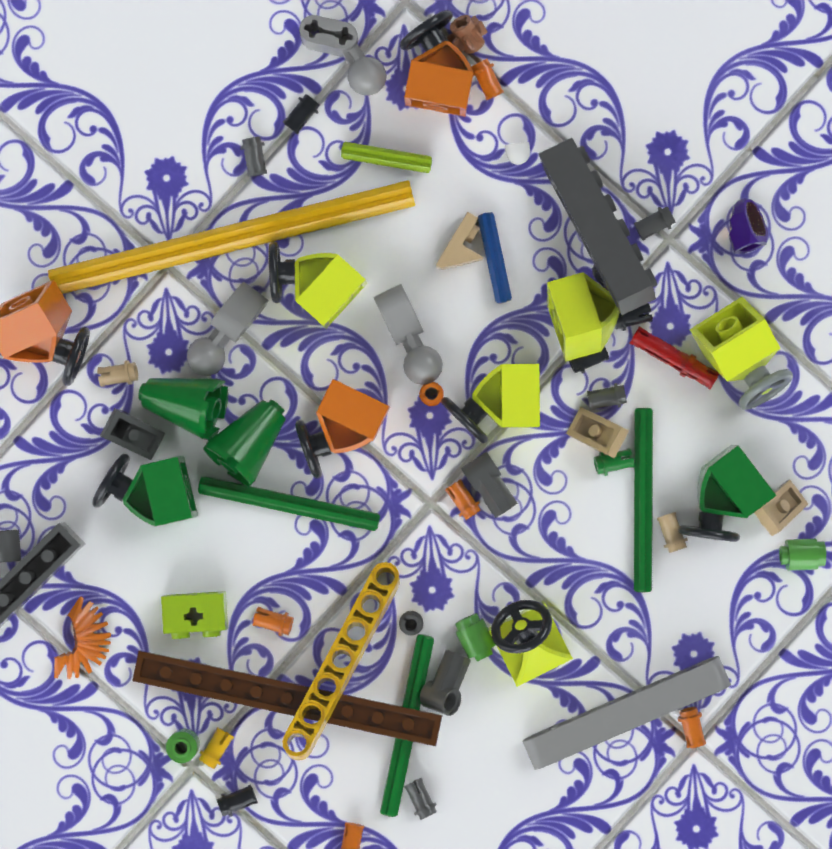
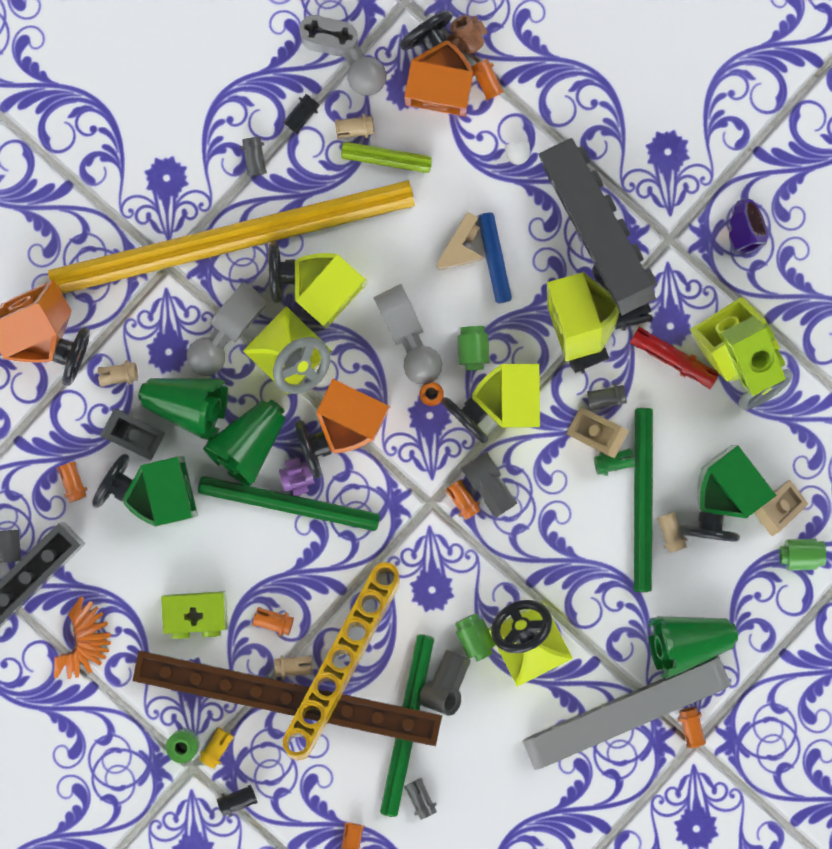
dark grey pin [399,611,424,636] -> none
dark grey pin [634,207,676,241] -> none
none -> orange pin [57,461,88,503]
none -> piece [243,306,332,395]
none -> tan pin [274,655,313,680]
none -> medium lavender gear [279,457,315,496]
none -> tan pin [335,113,375,139]
none -> bright green brick [457,326,490,371]
none -> green cone [648,616,738,678]
none -> lime brick [720,316,786,396]

